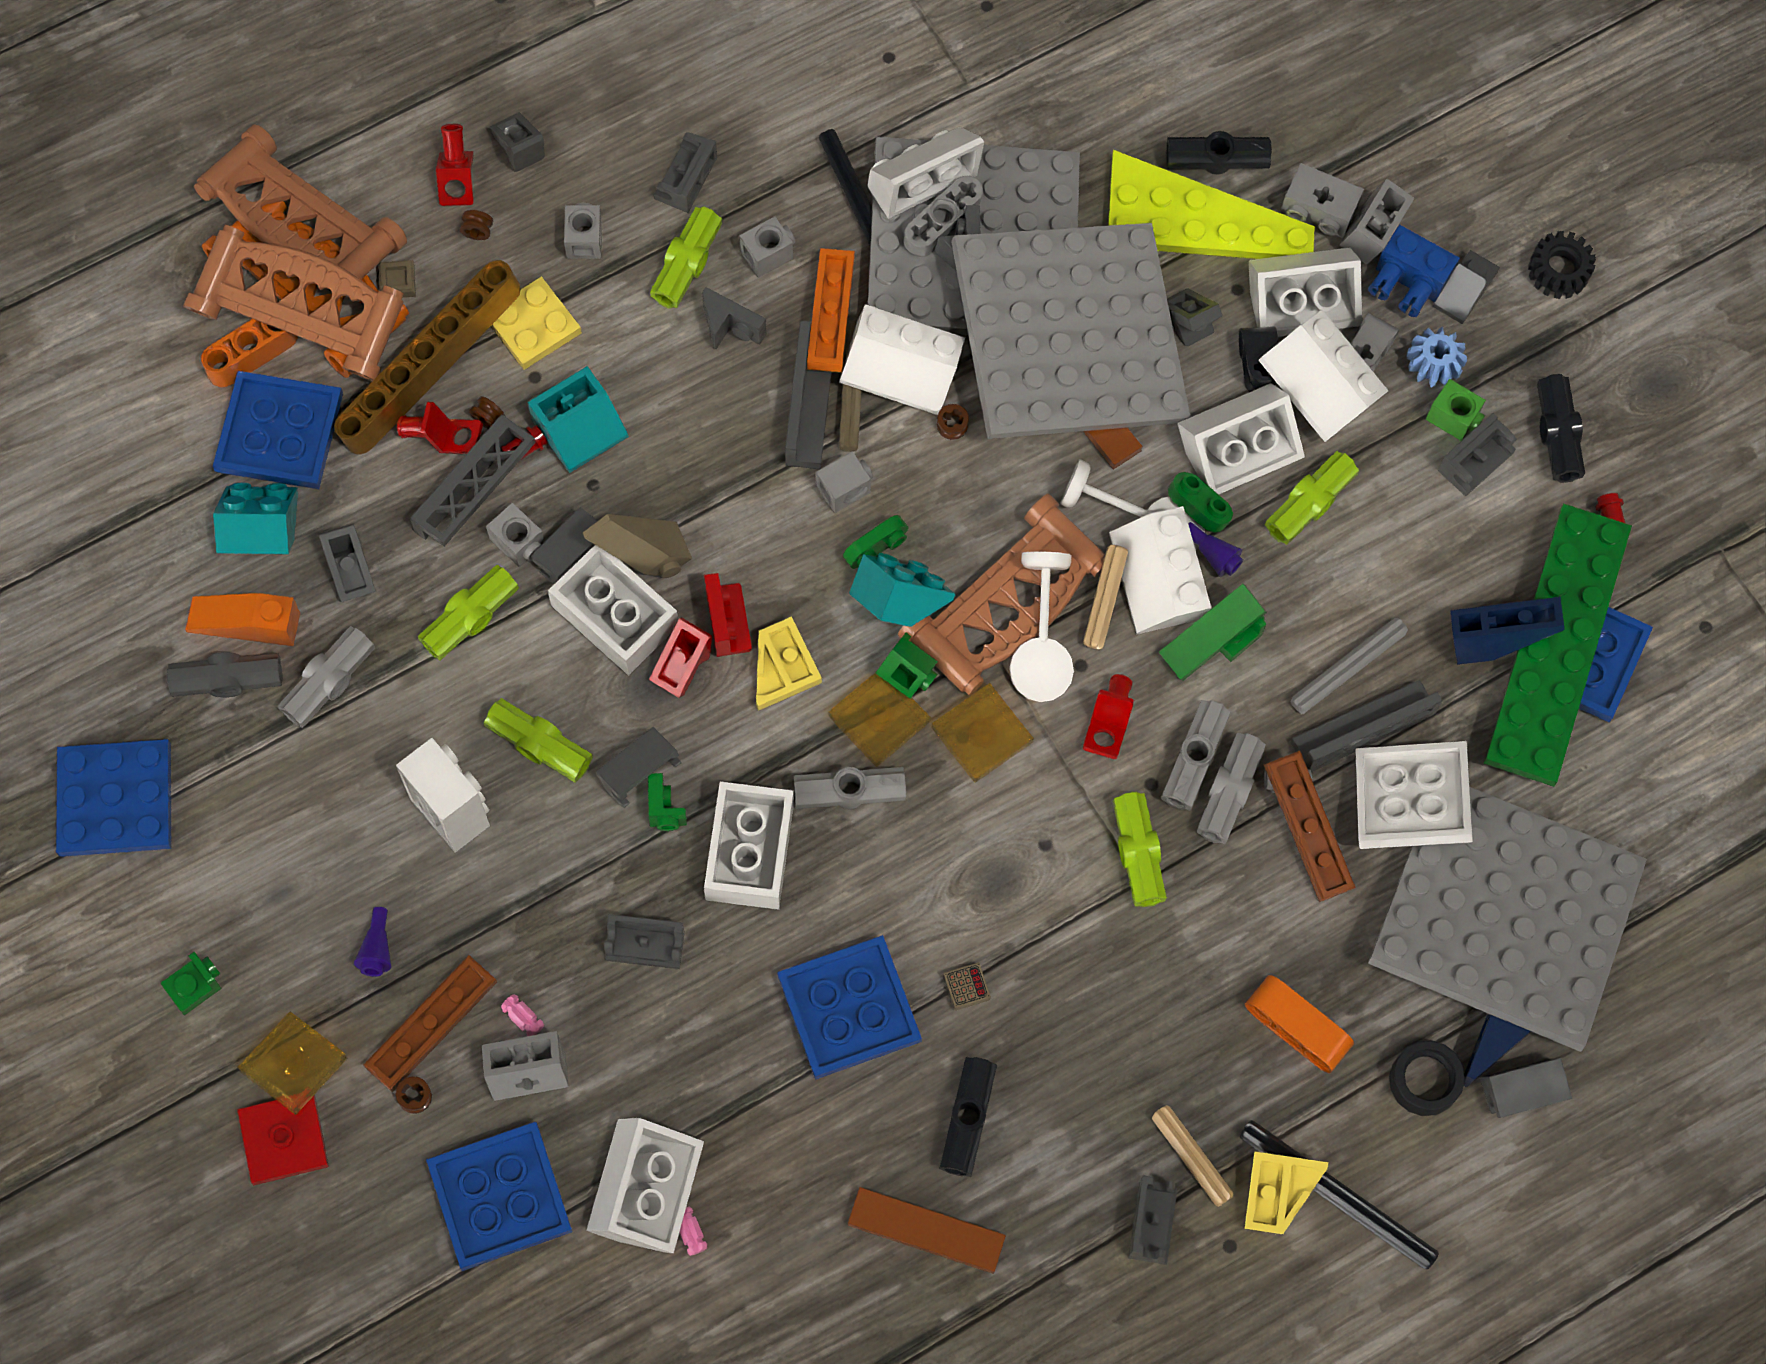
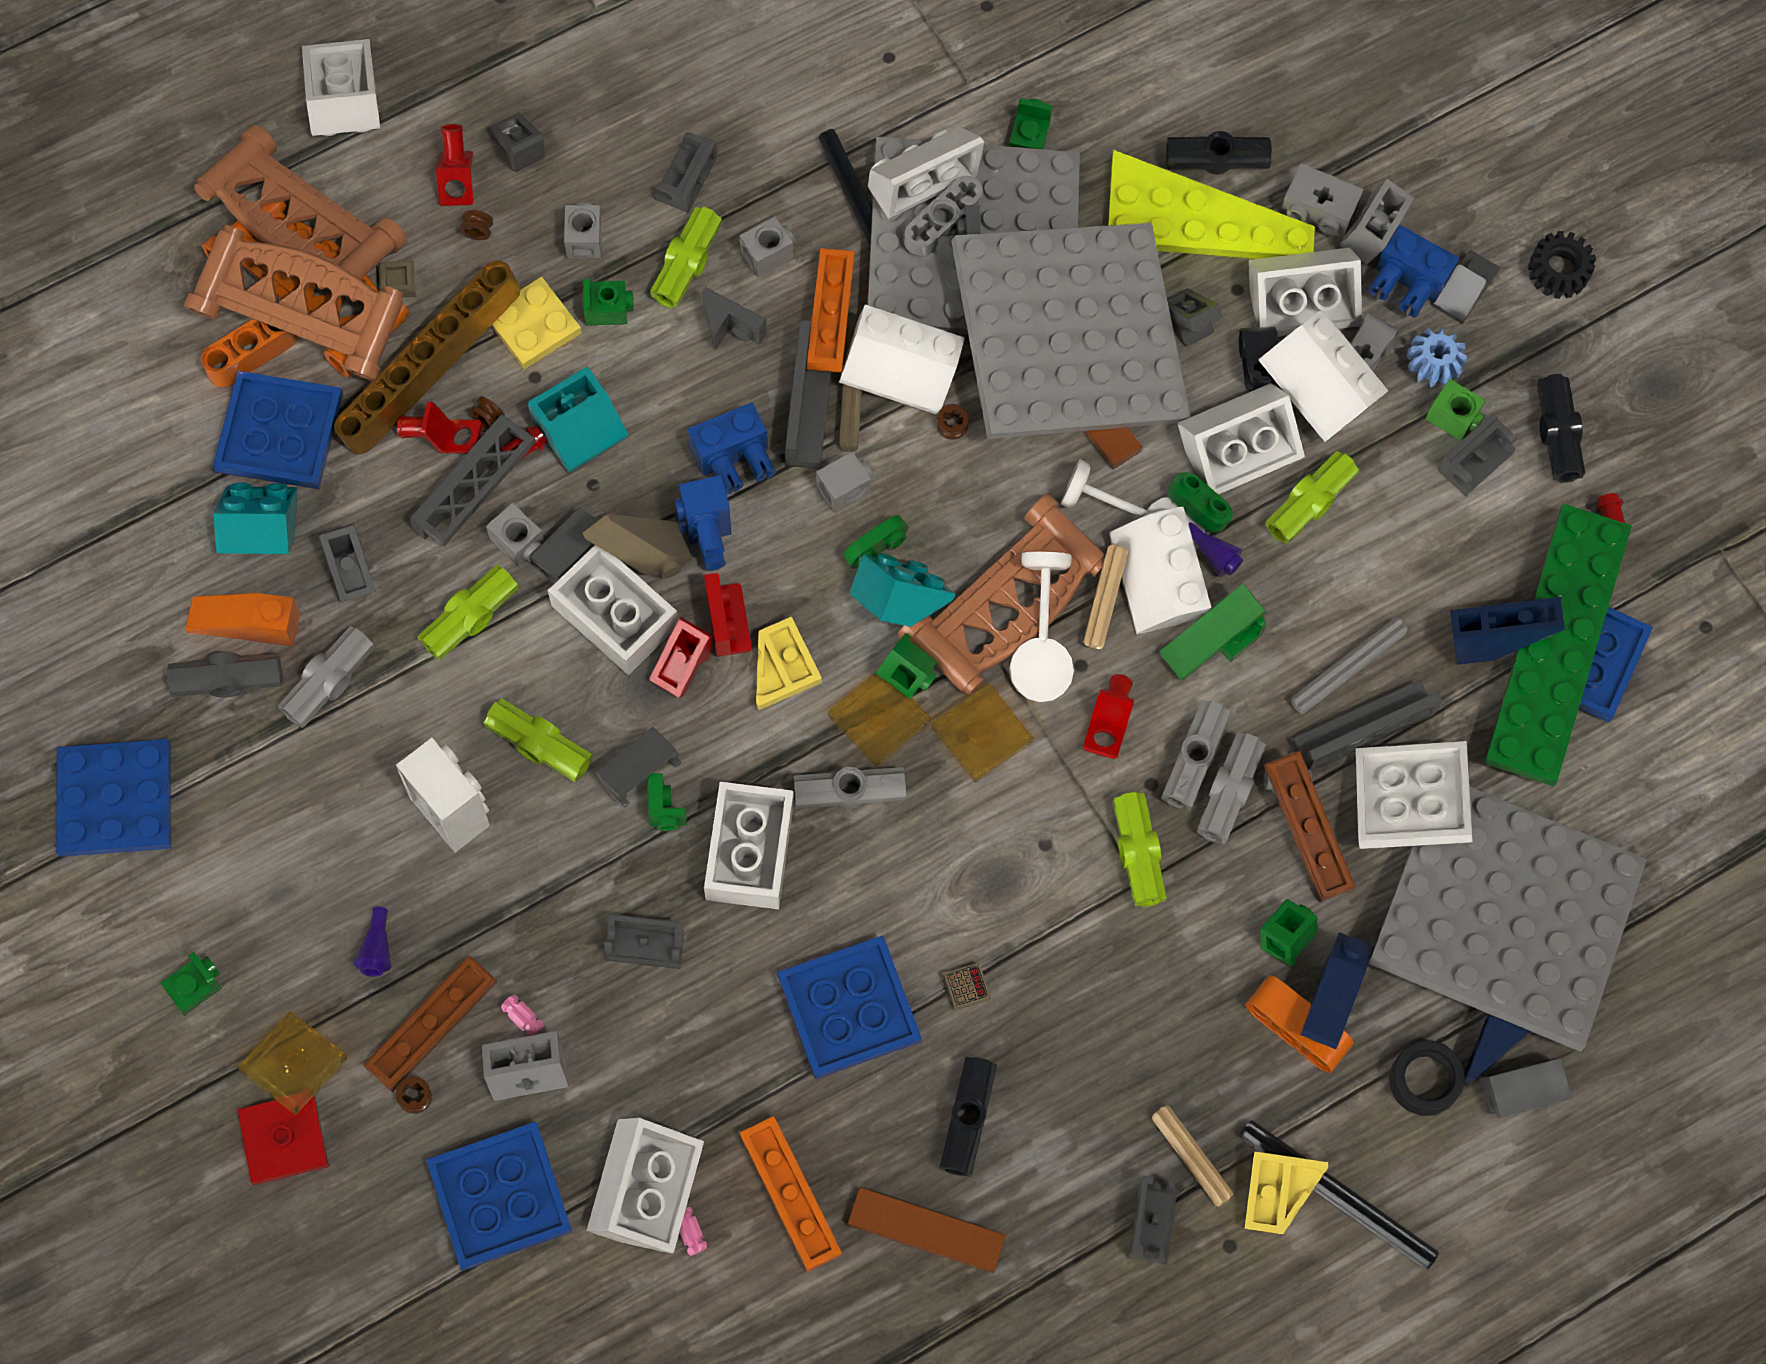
none -> white slope [302,39,380,136]
none -> green brick [583,279,634,326]
none -> blue brick [674,475,732,571]
none -> blue brick [688,402,776,495]
none -> orange plate [740,1116,842,1273]
none -> green bracket [1009,98,1053,149]
none -> green brick [1260,899,1318,967]
none -> dark blue slope [1300,932,1374,1049]

